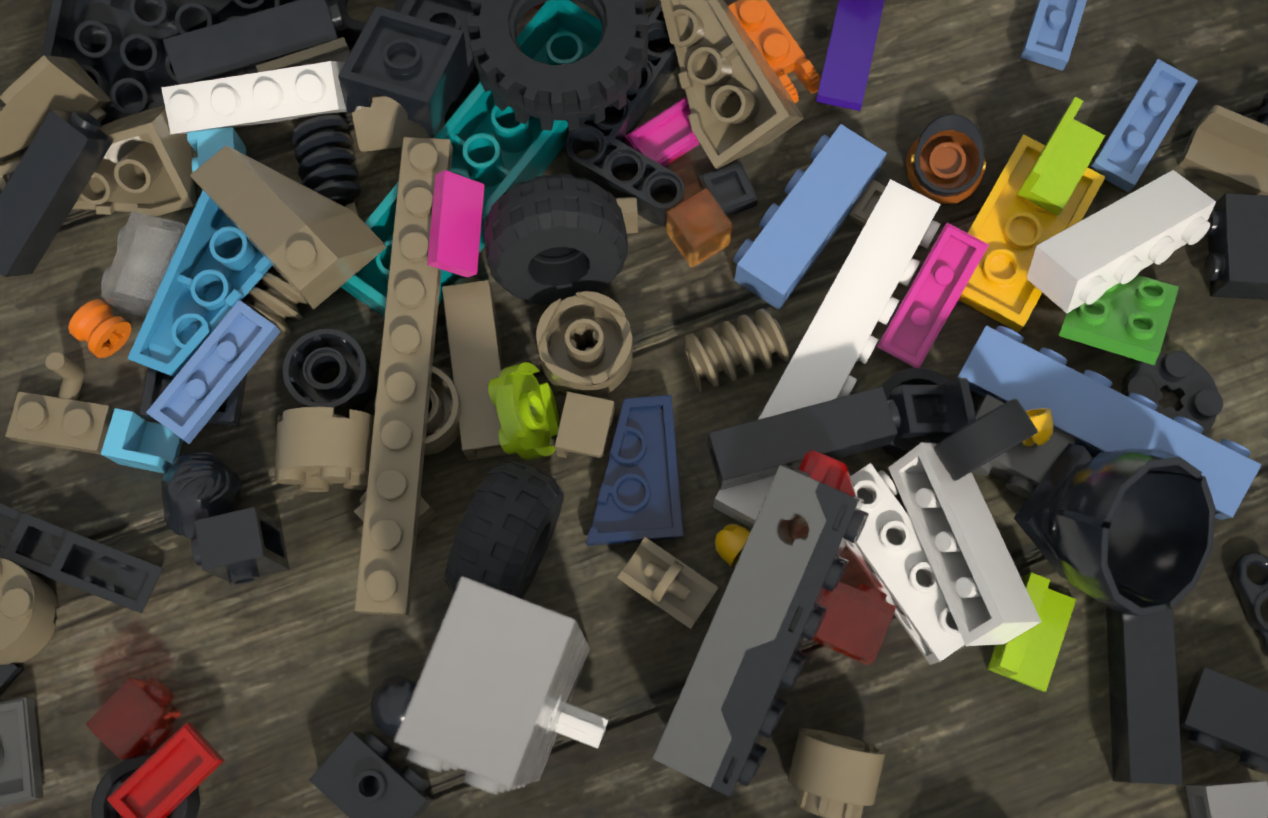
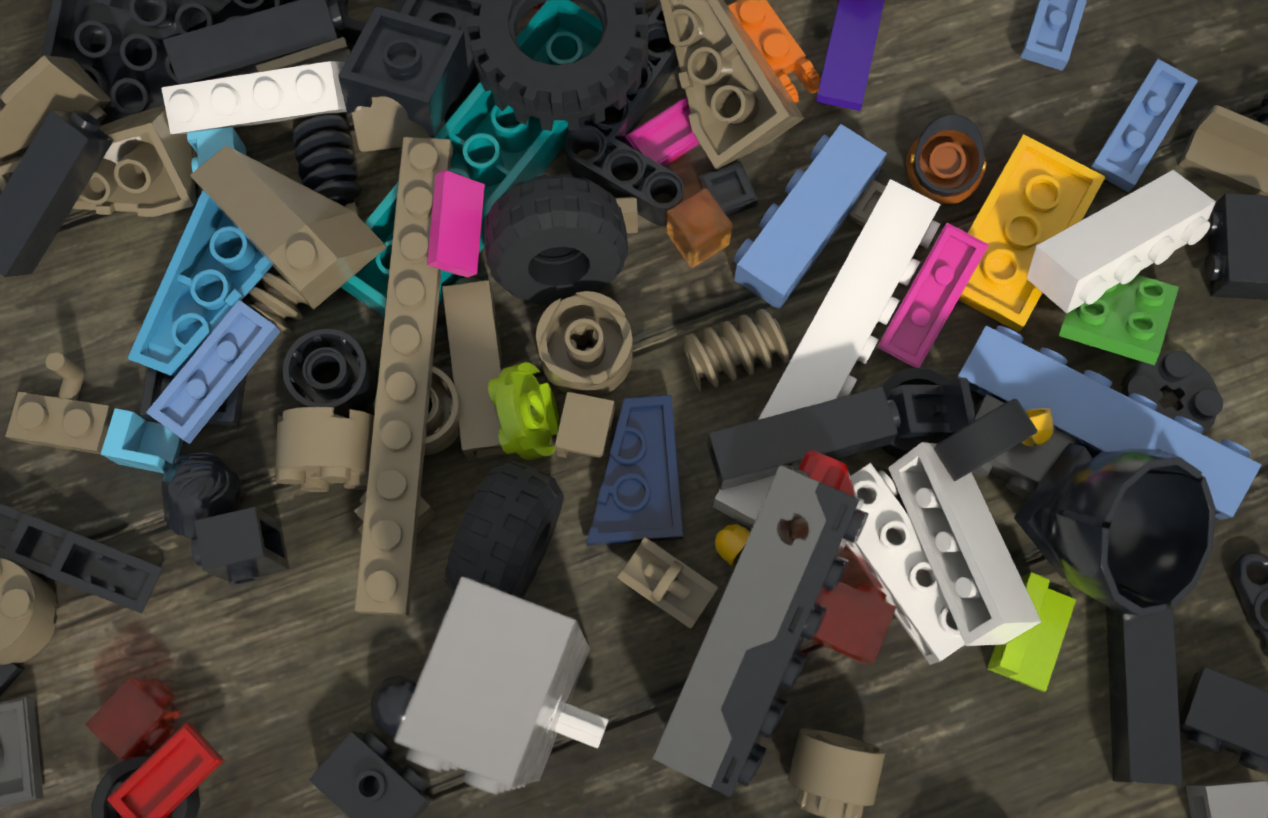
orange wheel [68,299,132,358] -> none
clear brick [100,211,186,318] -> none
lime panel [1017,97,1105,216] -> none

